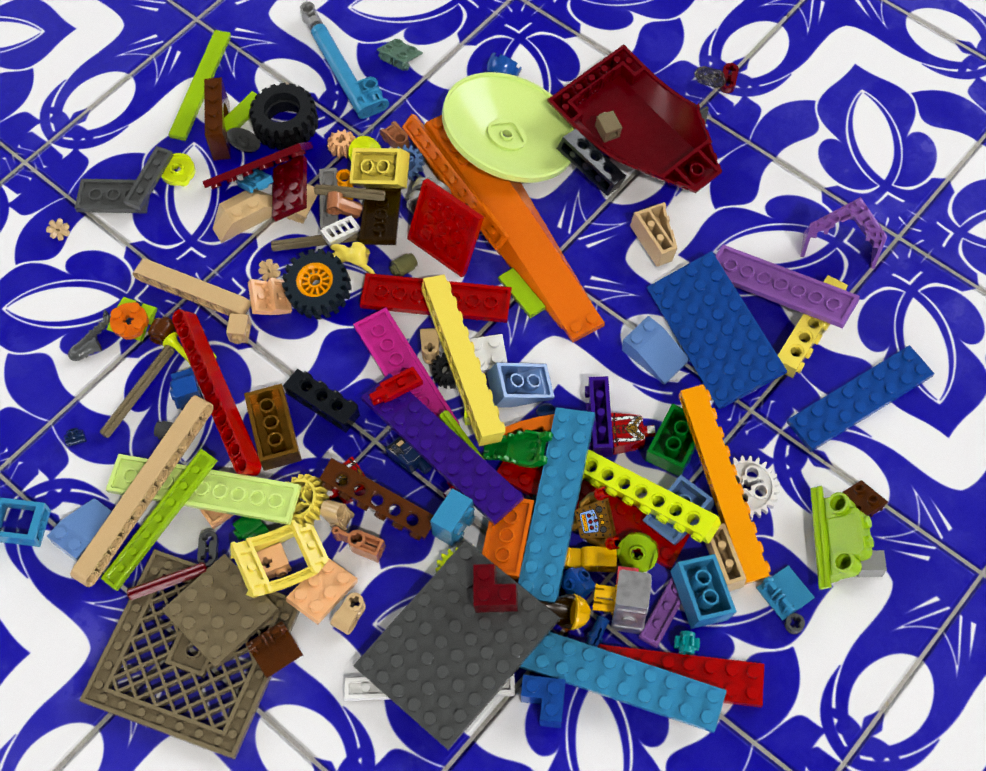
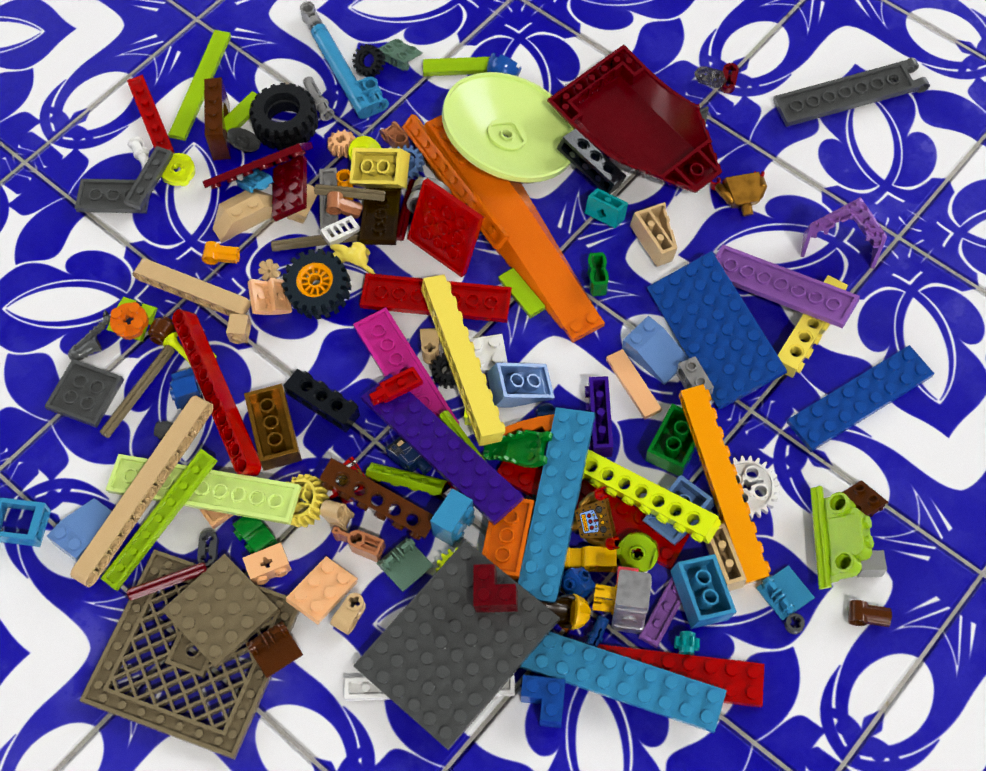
tan plant [46,218,70,241] -> none
dark blue plate [64,428,87,447] -> none
light yellow wedge [230,520,329,598] -> none
olive brick [389,253,418,276] -> none
dark tan brick [595,111,622,143] -> none
torso [611,413,655,455] -> none
none -> dark grey plate [45,359,124,428]
none -> red tile [127,75,175,153]
none -> white pin [128,136,161,182]
none -> light orange piece [202,241,240,265]
none -> light grey pin [303,76,335,121]
none -> black tyre [352,44,386,77]
none -> lime plate [365,463,447,496]
none -> sand green hinge [376,537,434,592]
none -> dark red axle [397,179,416,241]
none -> lime tile [423,57,490,76]
none -> teal brick [585,188,628,228]
none -> green brick [587,252,609,296]
none -> light nougat tile [606,349,662,420]
none -> light grey brick [676,356,714,395]
none -> pearl gold torso [710,171,767,217]
none -> dark grey hinge [773,58,930,127]
none -> reddish brown piece [848,600,892,627]

